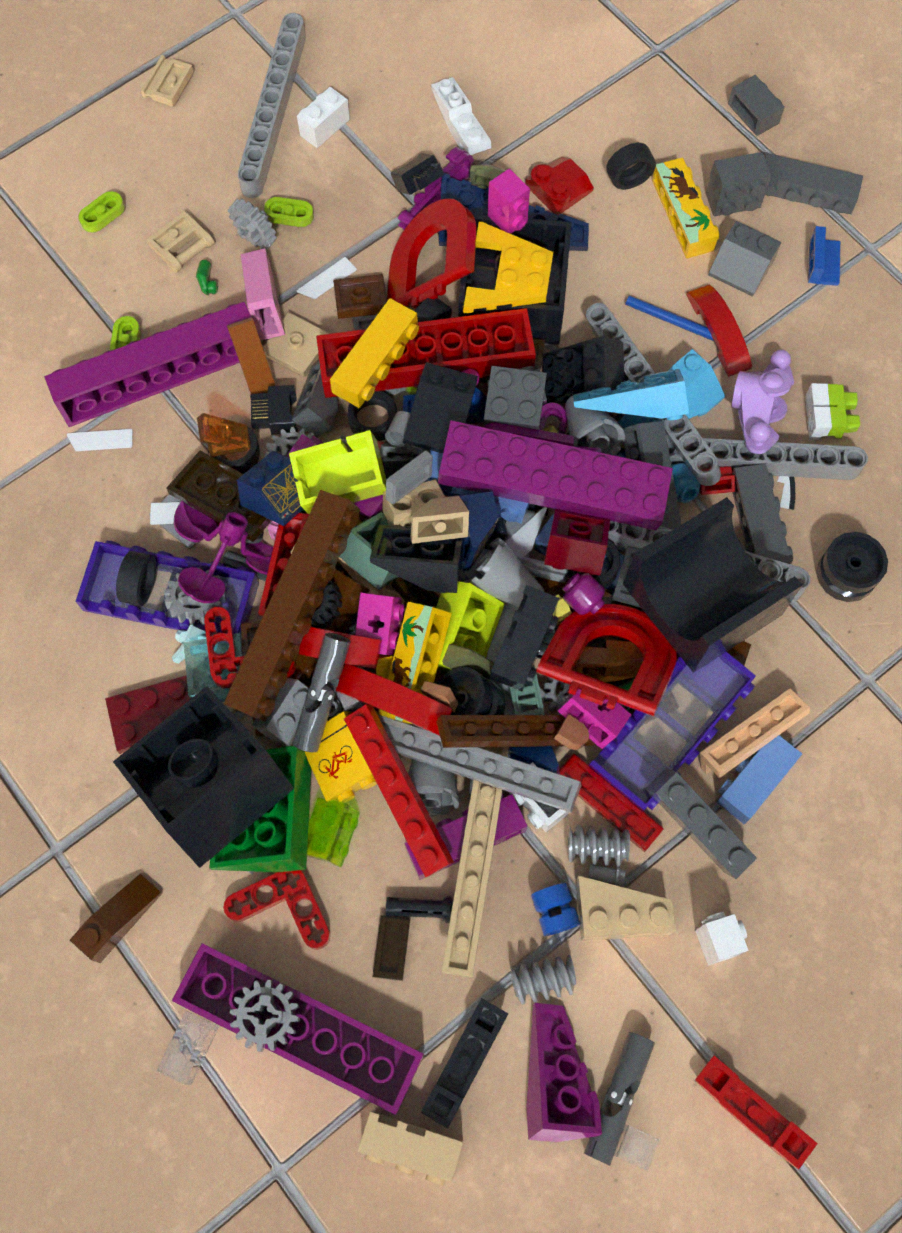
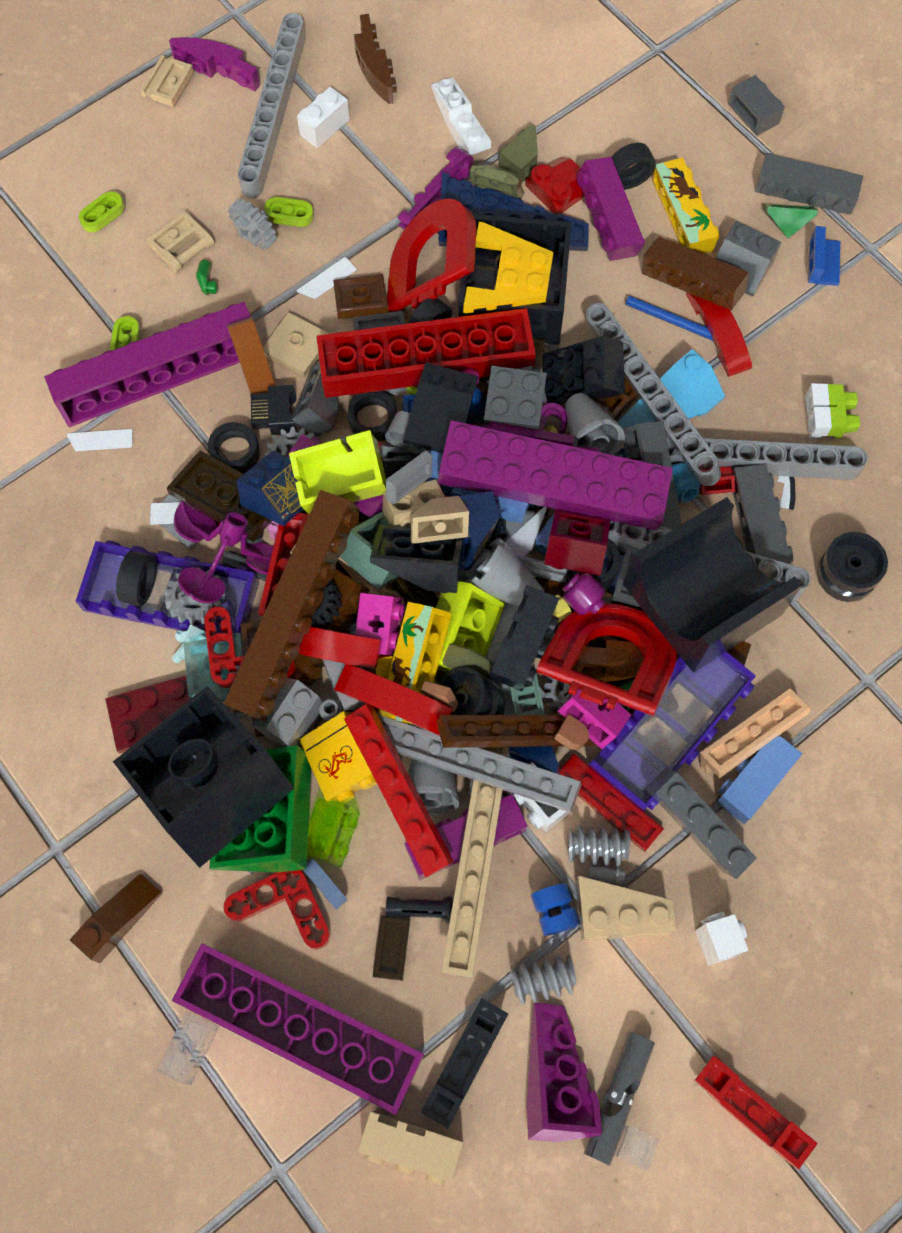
clear orange slope [197,413,250,456] -> none
light grey gear [230,980,300,1052] -> none
bright pink slope [241,248,285,341] -> none
dark grey piece [293,633,351,752] -> none
yellow brick [330,298,419,408] -> none
black piece [391,153,444,195] -> none
dark pink brick [488,168,530,234] -> none
medium azure wedge [573,369,689,420] -> none
dark grey brick [706,152,771,217] -> none
lavender piece [732,350,794,454] -> none
none -> magenta slope [169,37,260,91]
none -> sand blue beam [303,858,347,910]
none -> reddish brown slope [354,14,397,104]
none -> olive slope [499,123,538,184]
none -> magenta brick [577,157,645,261]
none -> reddish brown brick [642,237,749,310]
none -> slope [764,203,818,239]

